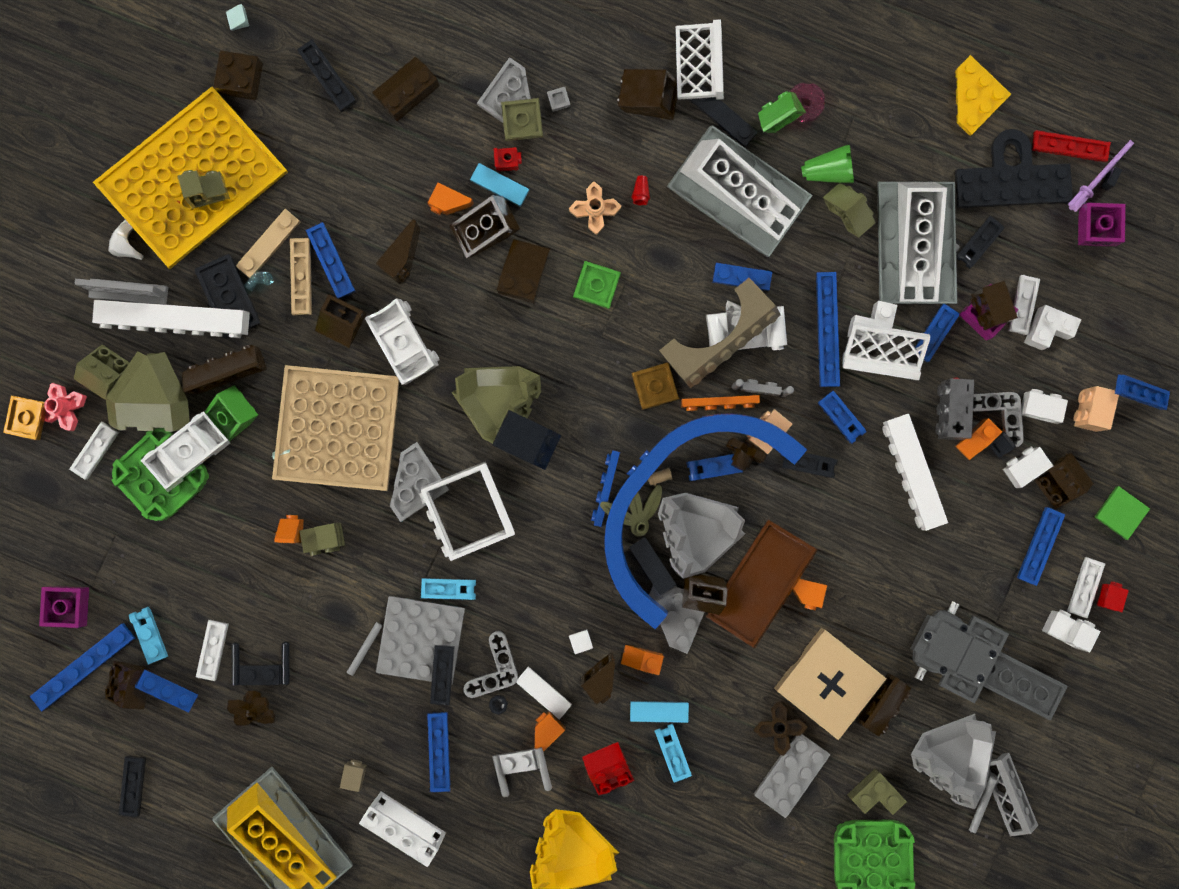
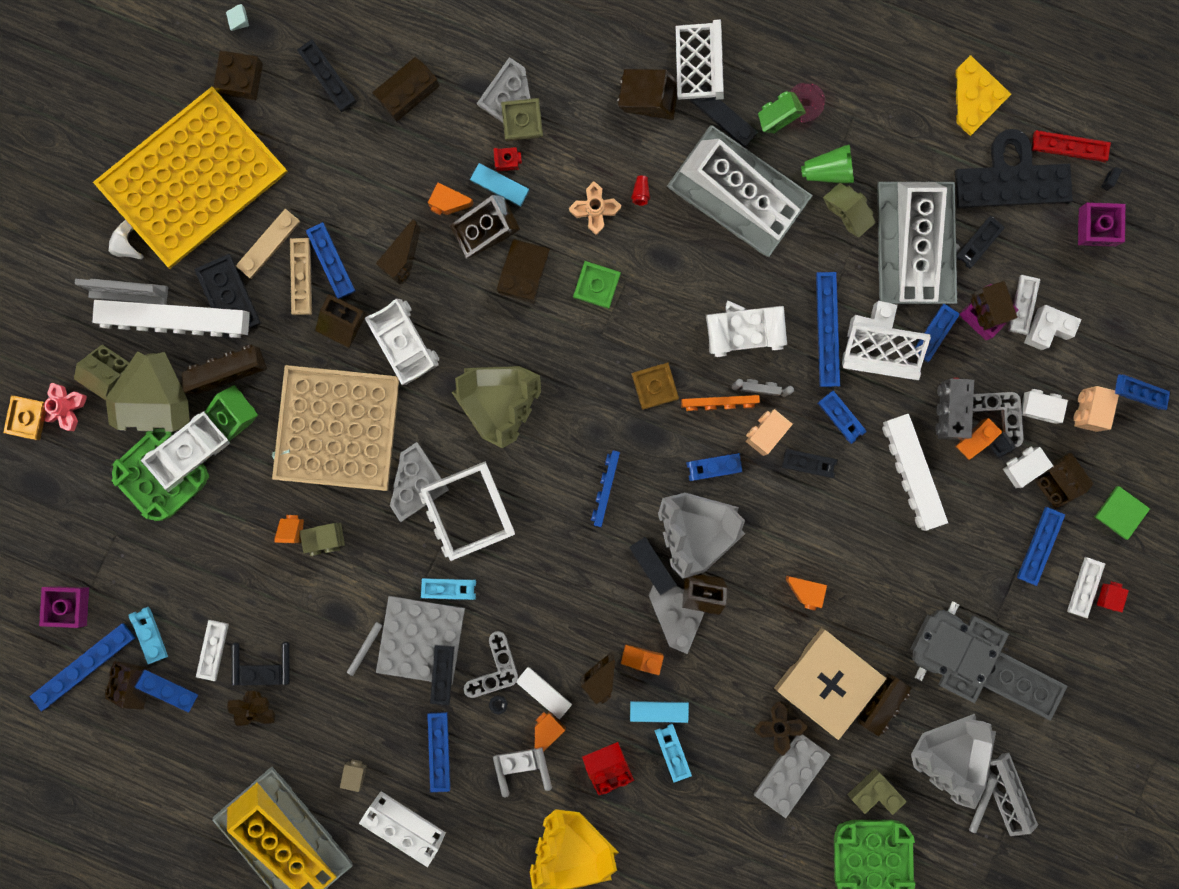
white tile [69,421,119,480] -> none
black tile [119,756,146,817] -> none
olive brick [177,170,230,209] -> none
clear light blue arm [245,272,273,291] -> none
black slope [492,410,561,470] -> none
light grey tile [547,87,571,112] -> none
white tile [569,630,593,654] -> none
olive plant [600,485,662,536] -> none
blue arch [605,413,807,629] -> none
tan pin [648,468,672,486] -> none
dark tan arch [659,278,781,388] -> none
reddish brown tile [706,520,818,649] -> none
blue plate [712,263,772,292] -> none
dark brown plant [726,437,768,471] -> none
white brick [1042,609,1101,652] -> none
lavender piece [1068,140,1134,212] -> none

